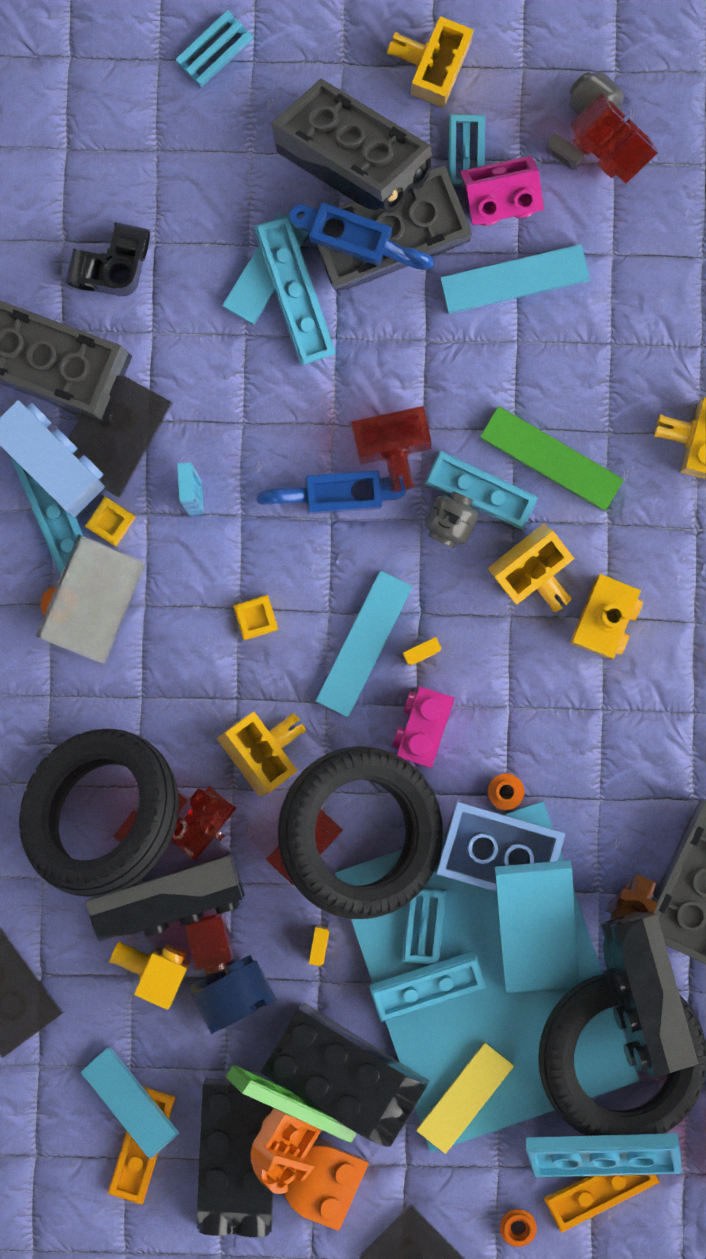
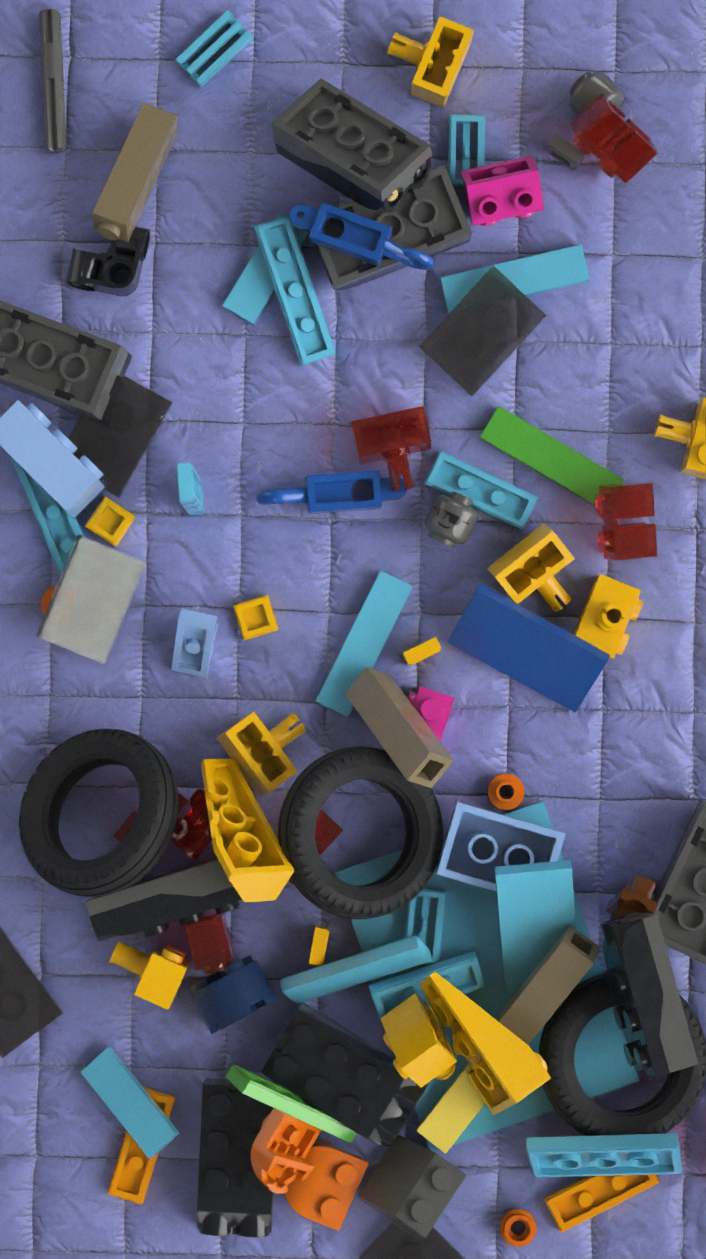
none -> dark grey axle [39,9,66,153]
none -> dark tan brick [92,103,178,242]
none -> light blue slope [171,608,219,678]
none -> yellow wedge [201,758,295,902]
none -> medium azure tile [280,935,432,1004]
none -> dark tan brick [345,667,454,788]
none -> dark grey slope [357,1134,466,1240]
none -> yellow brick [380,993,457,1088]
none -> clear smoke tile [418,265,547,396]
none -> yellow wedge [419,972,551,1116]
none -> blue tile [447,584,610,712]
none -> dark tan brick [495,925,600,1045]
none -> clear red piece [595,482,657,561]

